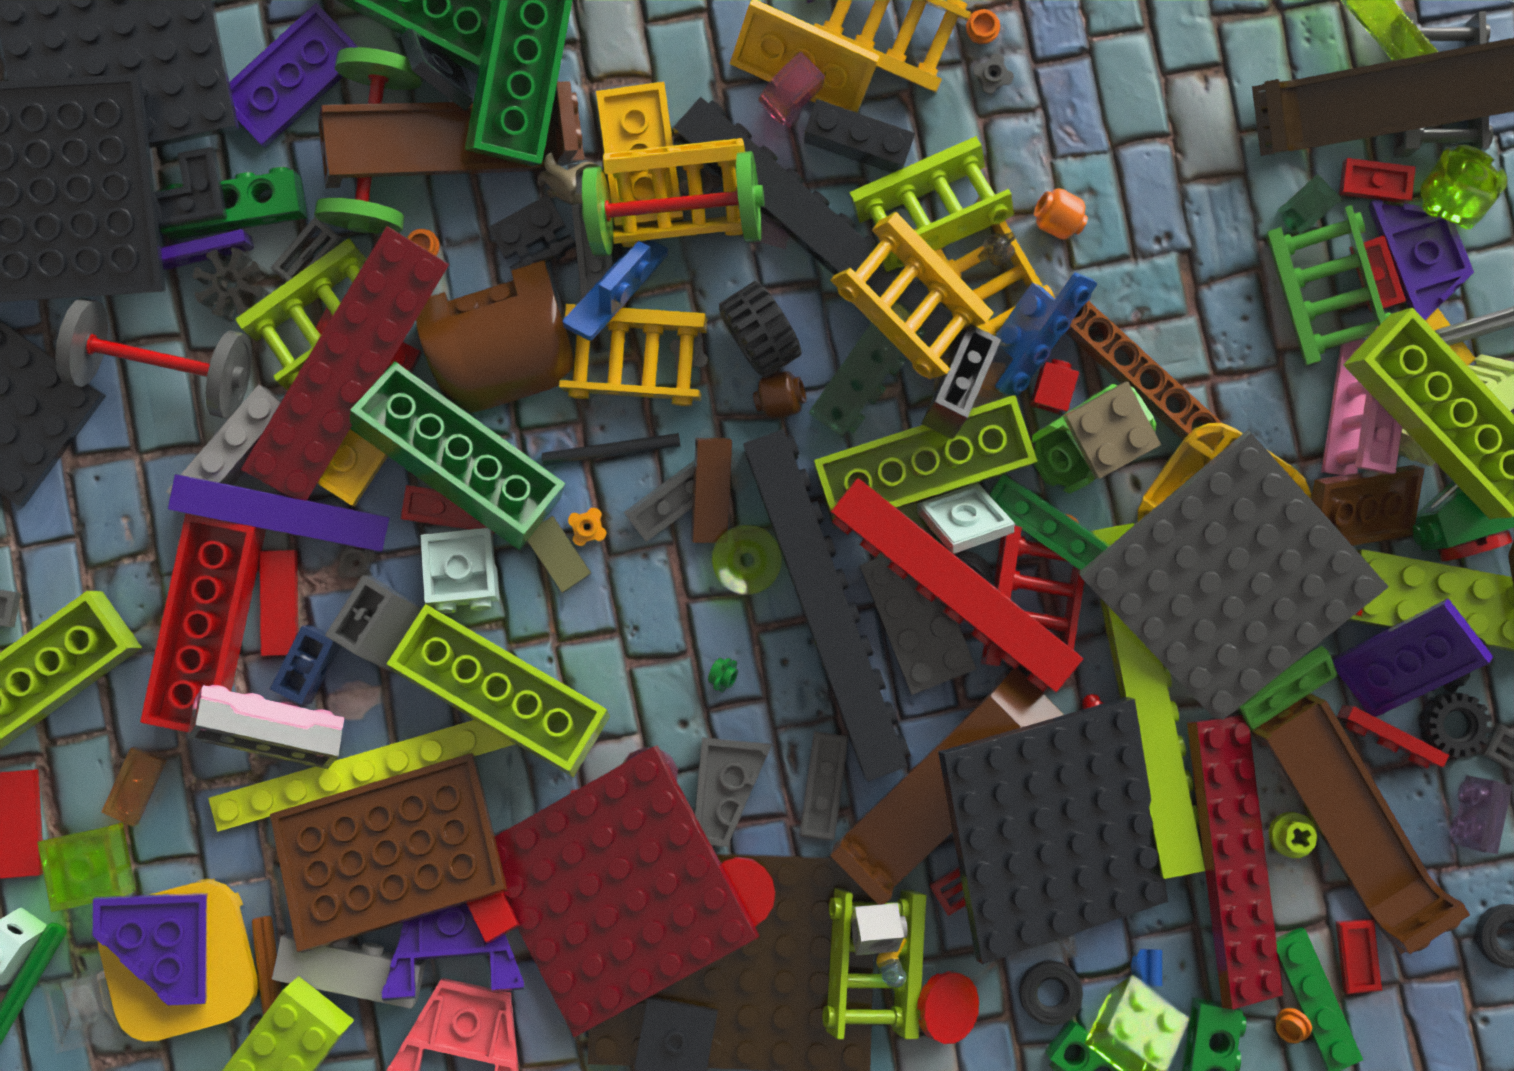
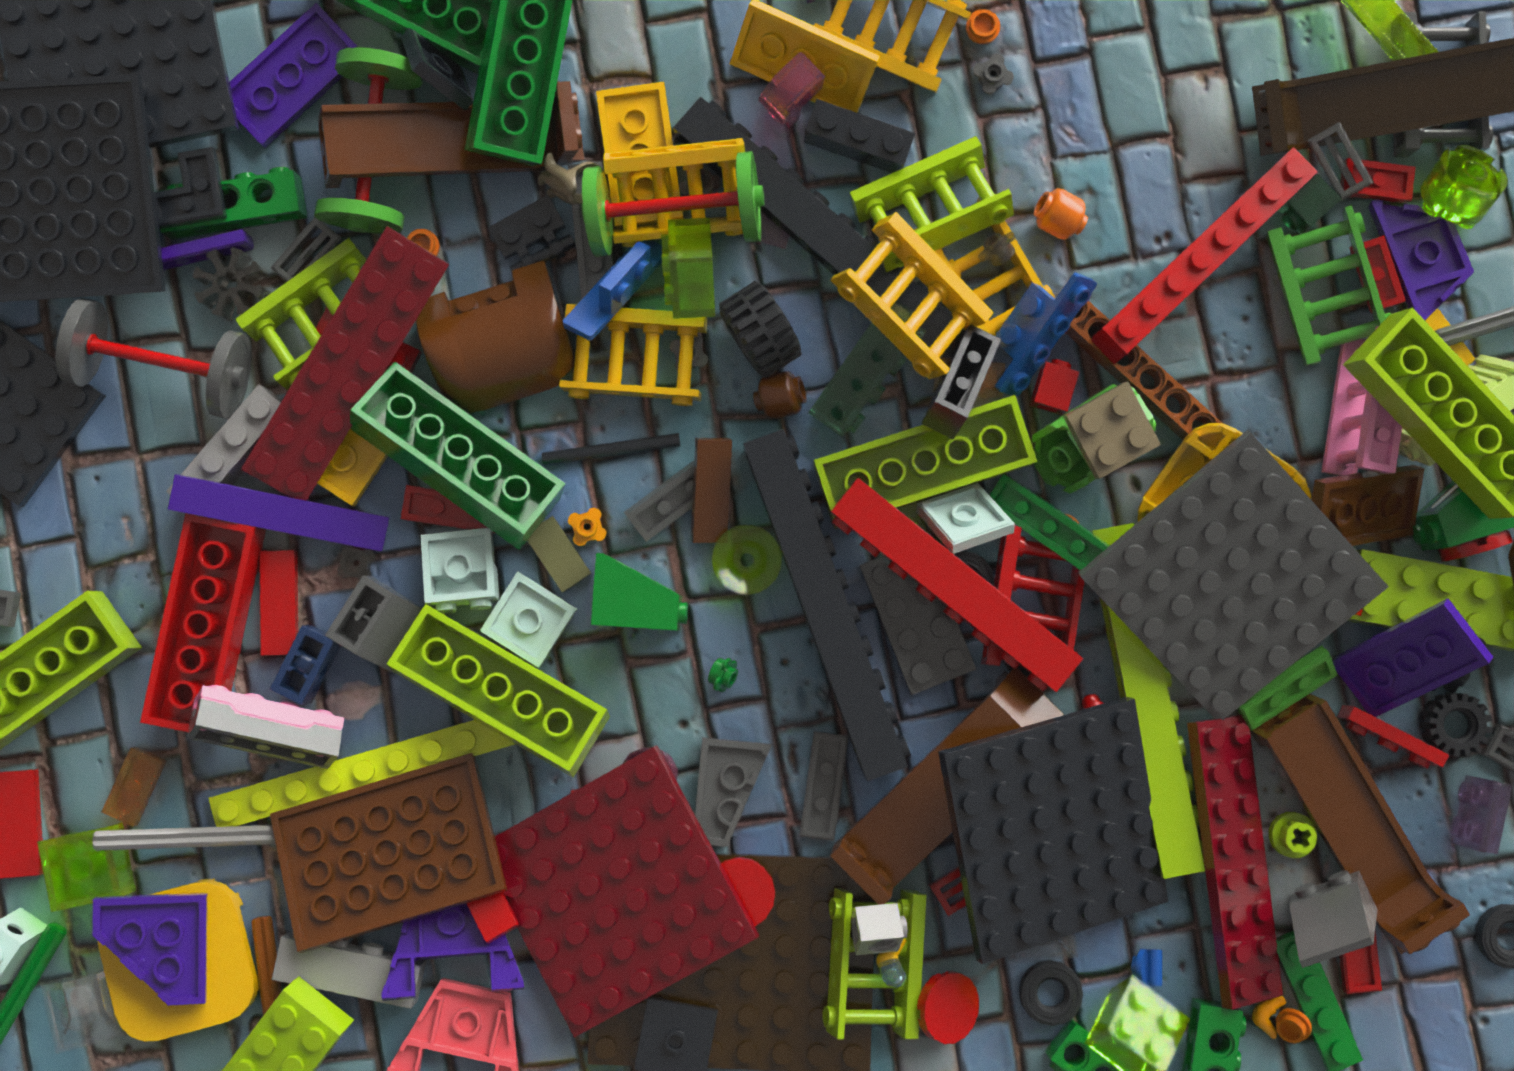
none -> light grey axle [93,825,275,851]
none -> light aqua plate [480,571,577,668]
none -> green slope [591,553,688,631]
none -> clear neon green brick [661,218,715,319]
none -> red brick [1090,147,1318,365]
none -> light orange animal [1251,996,1287,1039]
none -> dark grey slope [1289,870,1378,968]
none -> dark grey tile [1307,122,1373,201]

